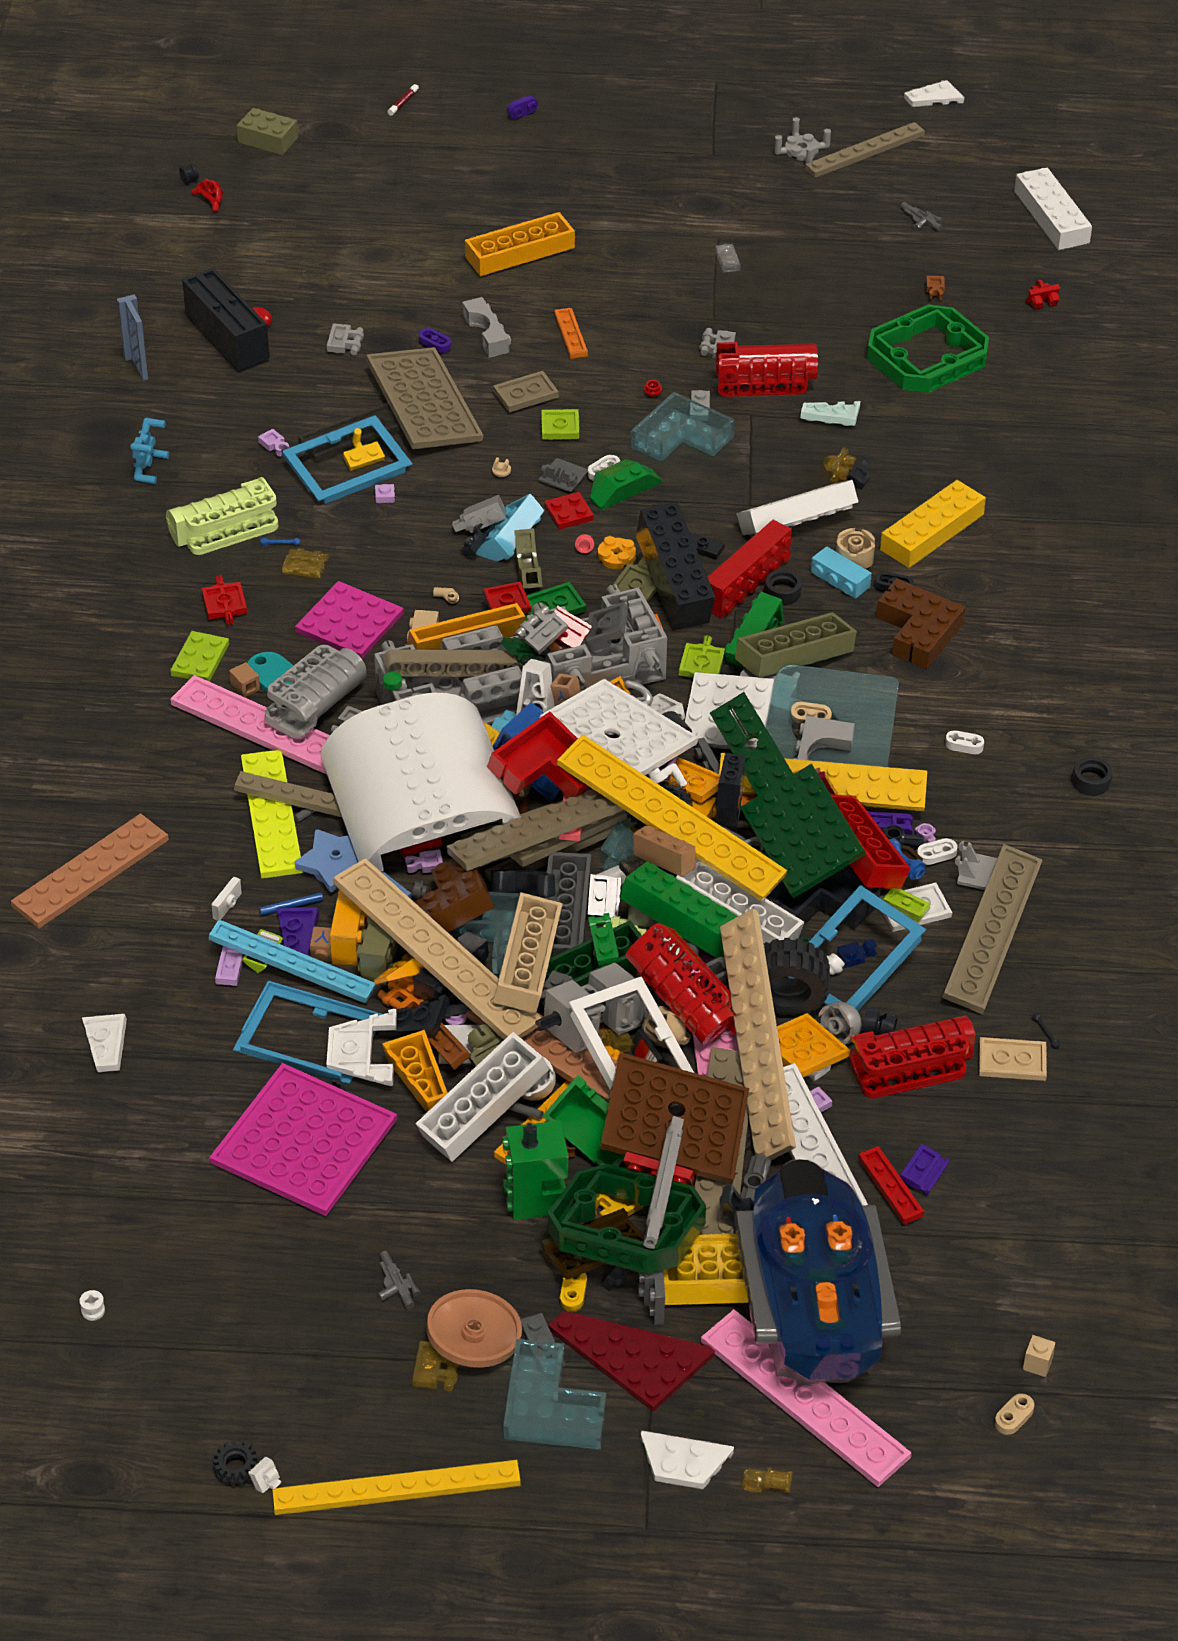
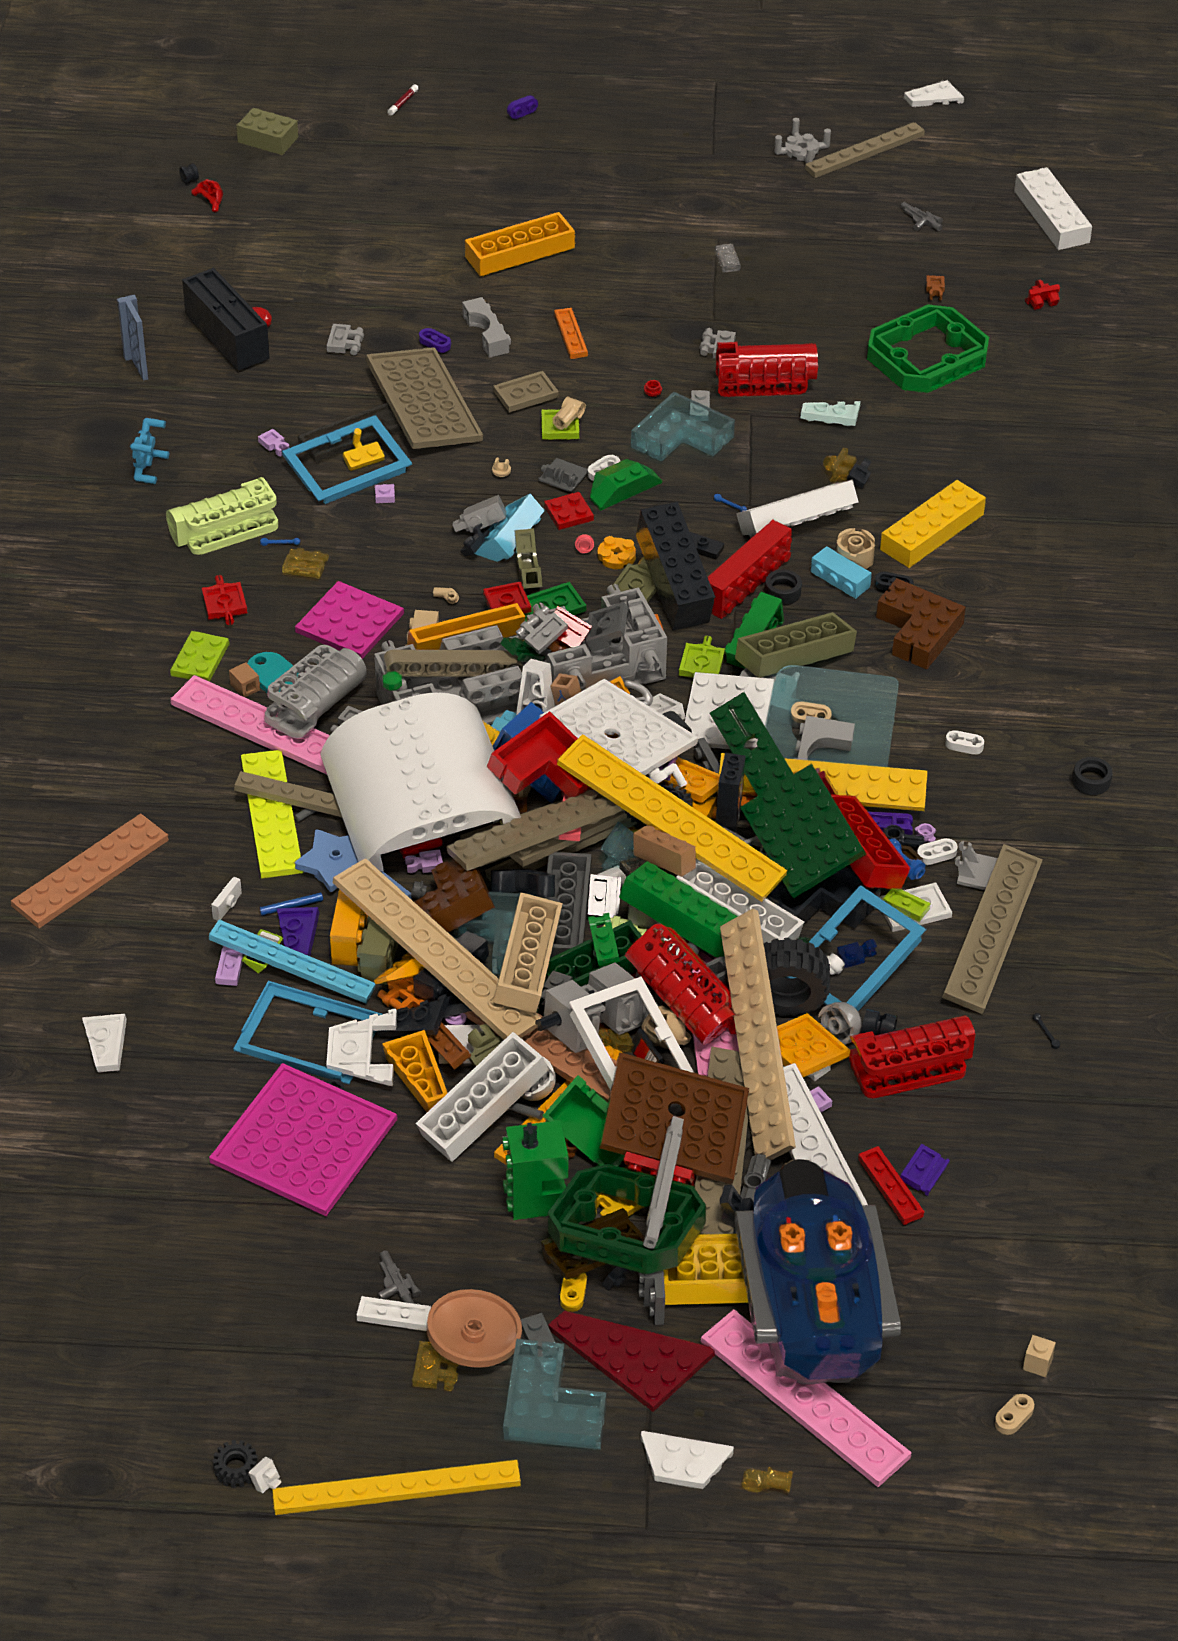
white wheel [80,1290,105,1321] -> none
medium nougat brick [310,927,332,962] -> none
tan tile [979,1037,1047,1081] -> none
none -> white plate [357,1296,431,1331]
none -> tan piece [553,397,586,430]
none -> blue hinge [714,494,747,512]

